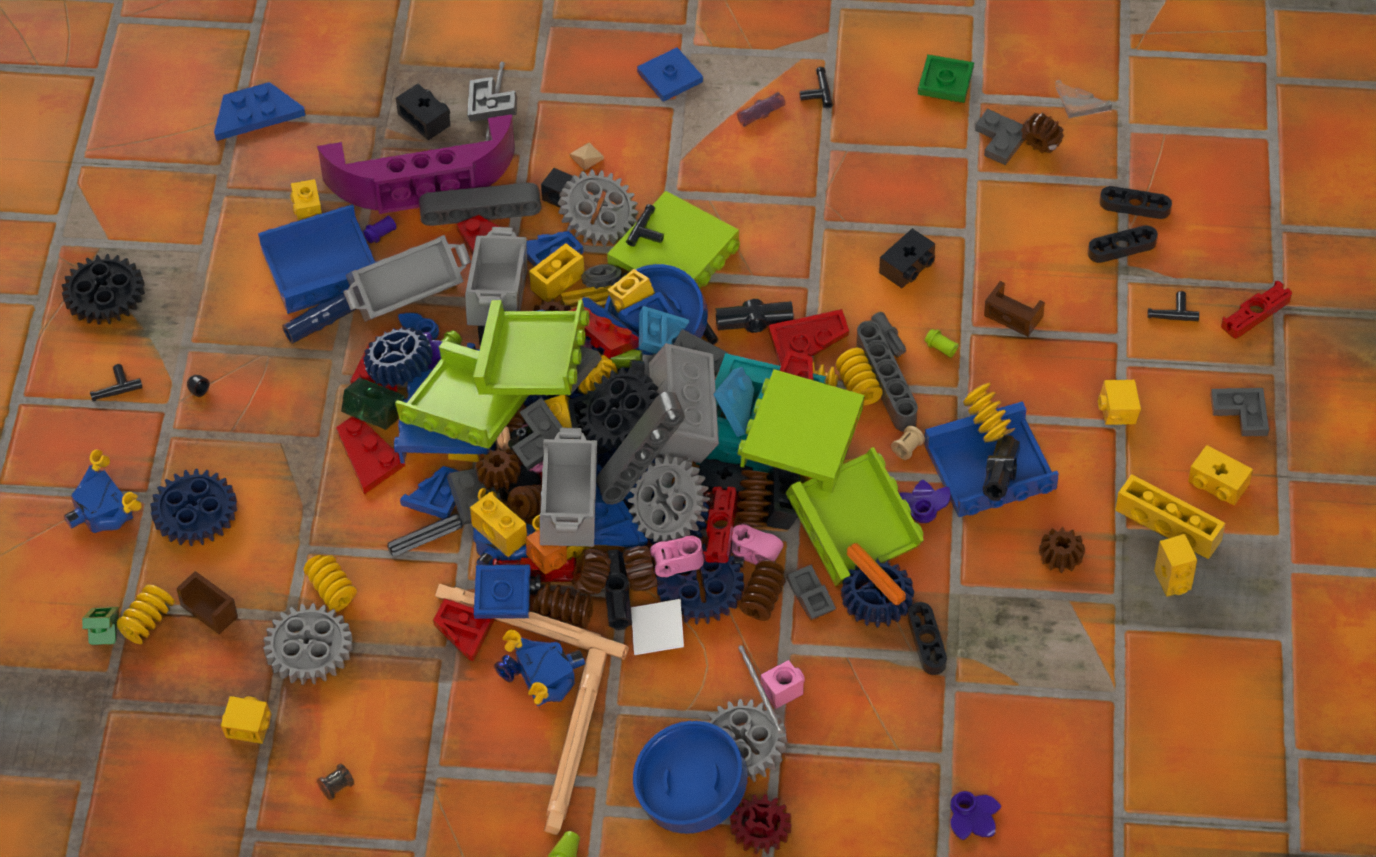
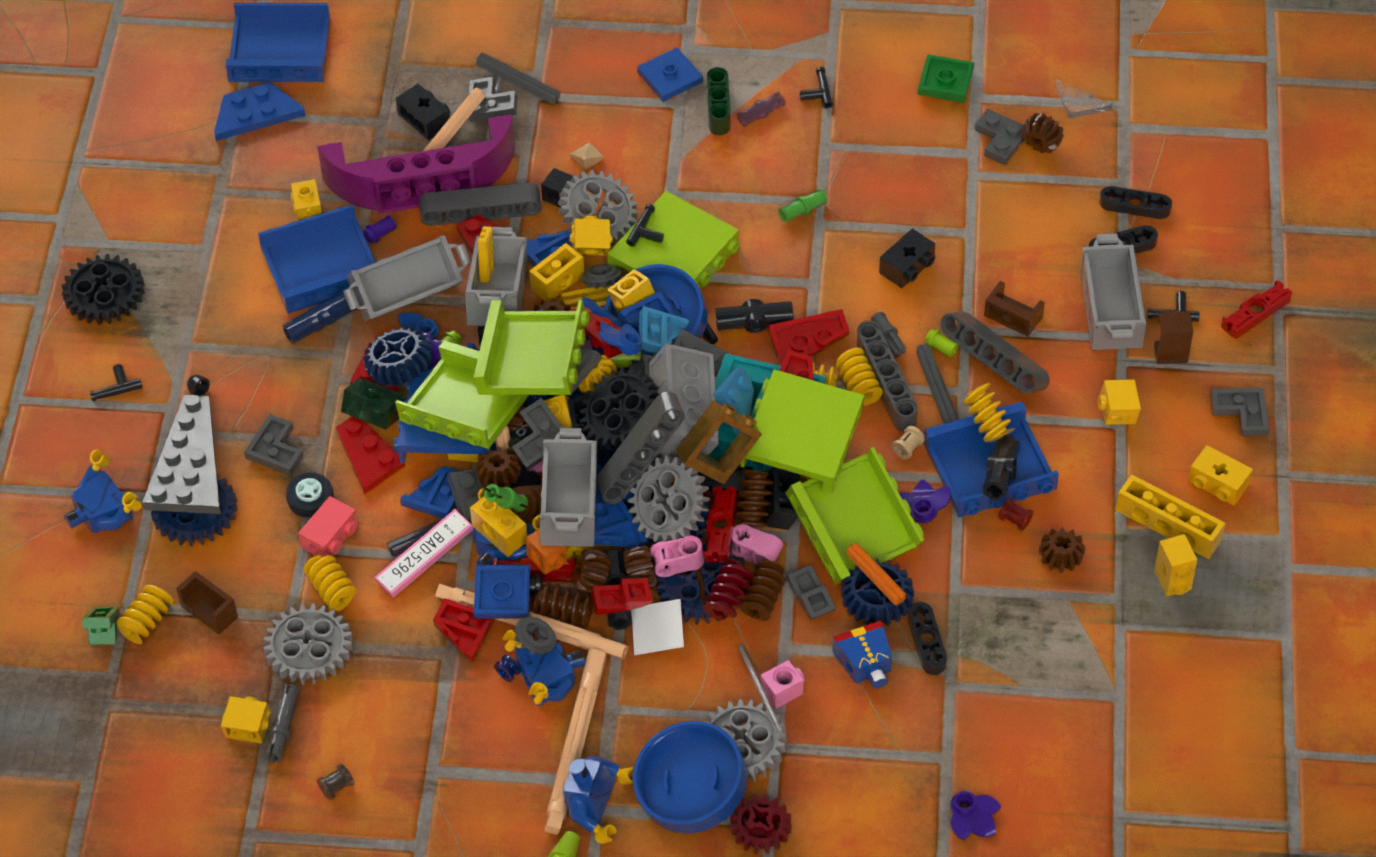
none -> wing [142,395,221,514]
none -> blue panel [225,3,330,82]
none -> dark grey plate [244,414,304,476]
none -> dark grey pin [264,684,300,763]
none -> black wheel [286,473,334,517]
none -> coral brick [298,496,358,556]
none -> tile [374,509,474,598]
none -> light nougat axle [423,88,486,151]
none -> dark grey axle [476,53,560,104]
none -> yellow tile [478,226,494,283]
none -> bright green pin [484,484,528,512]
none -> dark grey gear [513,617,556,657]
none -> blue torso [563,756,634,844]
none -> yellow head [569,216,613,256]
none -> red slope [591,578,653,615]
none -> blue plate [598,321,642,355]
none -> pearl gold window [675,400,762,484]
none -> dark red piece [703,559,754,620]
none -> dark green beam [707,67,731,135]
none -> bright green pin [778,189,828,223]
none -> blue torso [832,620,892,689]
none -> dark grey axle [916,343,959,424]
none -> dark grey beam [940,311,1050,393]
none -> clear red bush [998,498,1034,531]
none -> light grey container [1080,233,1146,350]
none -> reddish brown panel [1154,311,1193,364]

